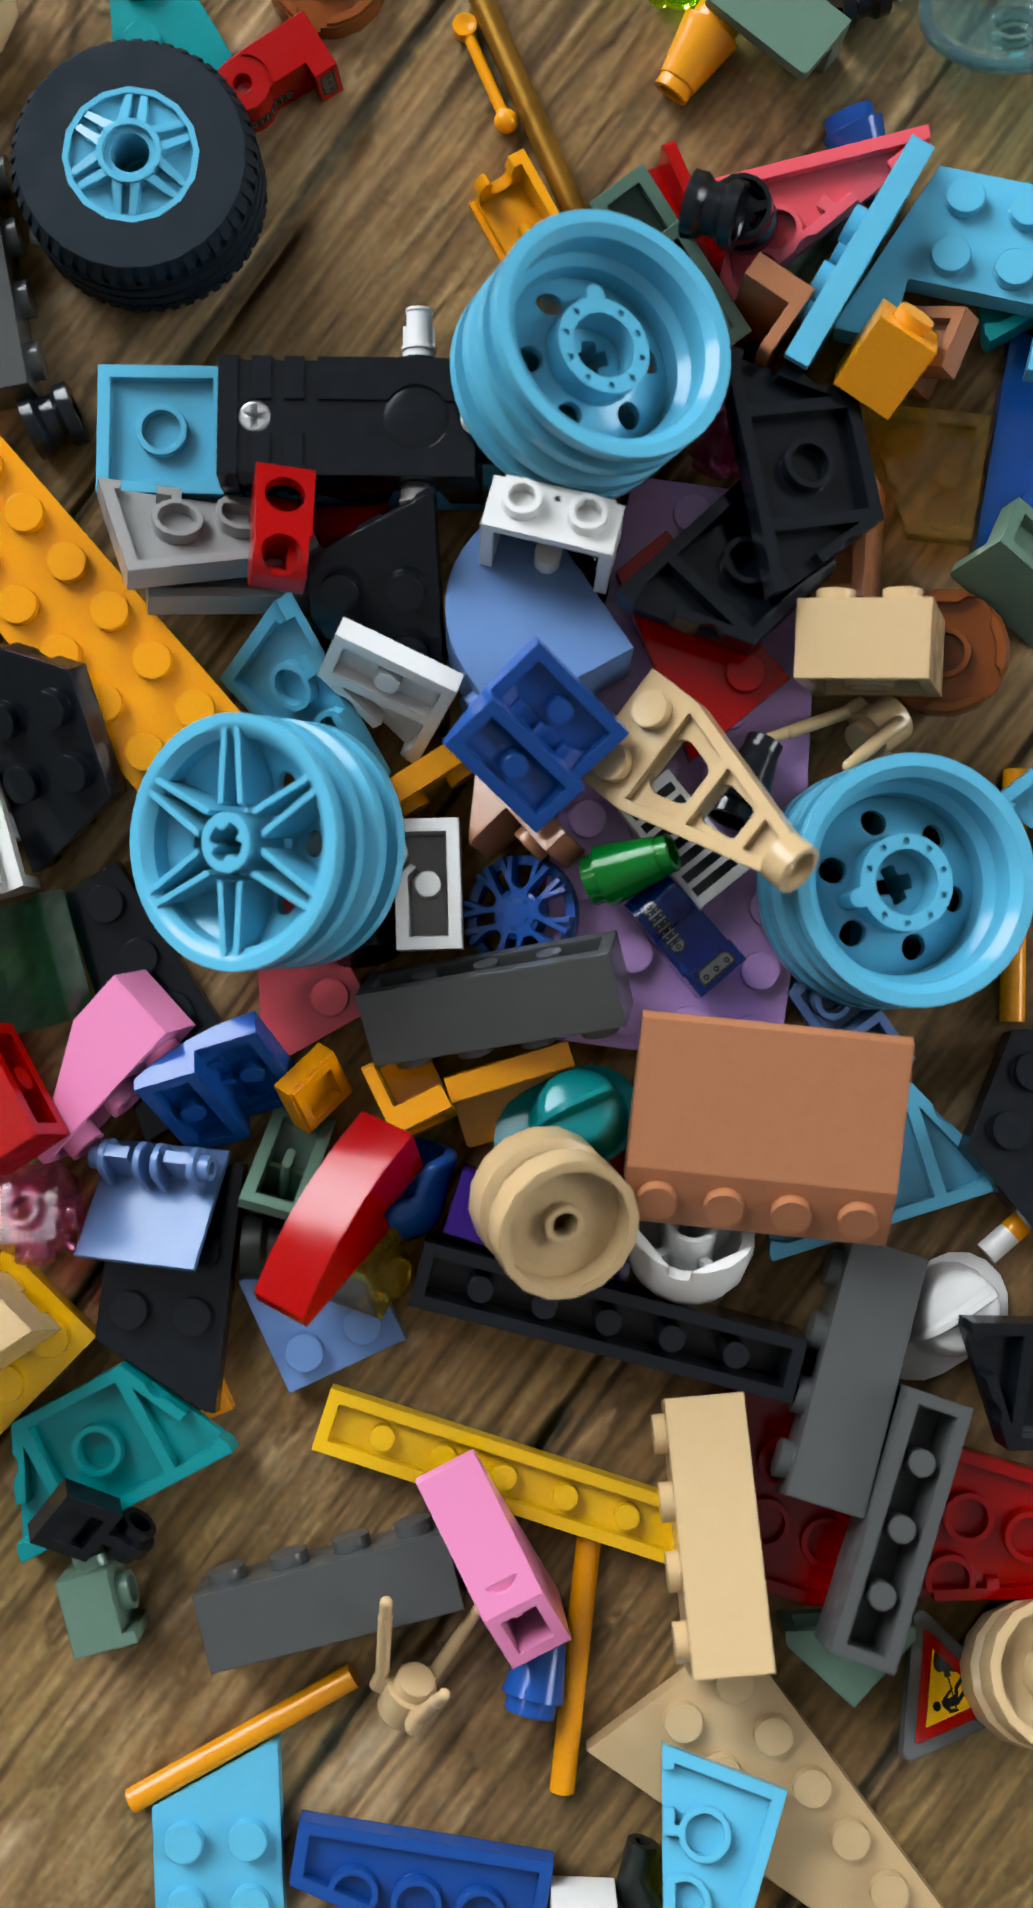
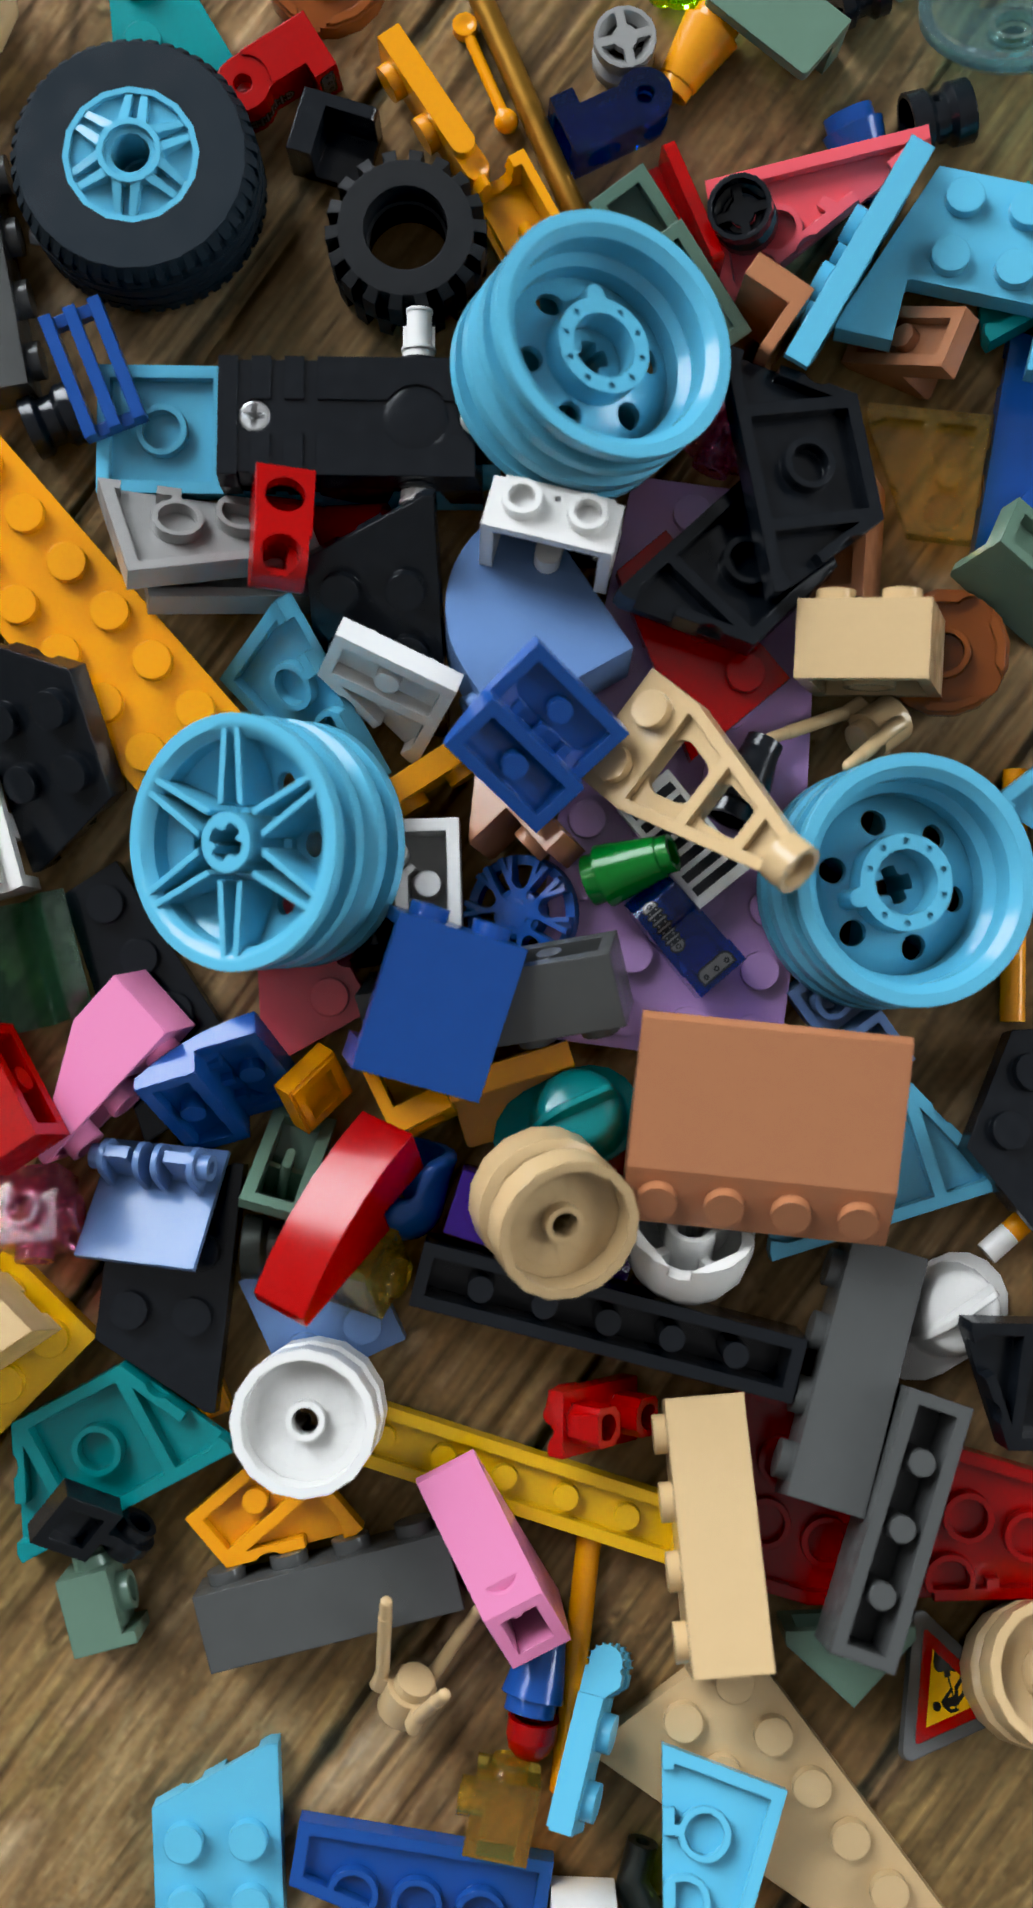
light orange bar [125,1663,360,1813] -> none
black wheel [678,168,750,251] -> none
light orange brick [834,298,938,420] -> none
none -> blue tile [37,294,149,445]
none -> light orange wing [185,1466,365,1568]
none -> white wheel [229,1336,388,1500]
none -> black panel [286,86,383,188]
none -> black tyre [325,150,488,336]
none -> blue panel [342,898,528,1103]
none -> light orange hinge [376,23,490,195]
none -> clear yellow brick [455,1750,541,1869]
none -> red hinge [506,1711,559,1763]
none -> red hips [543,1373,658,1459]
none -> medium azure hinge [546,1642,634,1837]
none -> clear blue leg [548,66,673,180]
none -> light grey wheel [592,5,657,92]
none -> black wheel [897,77,979,150]

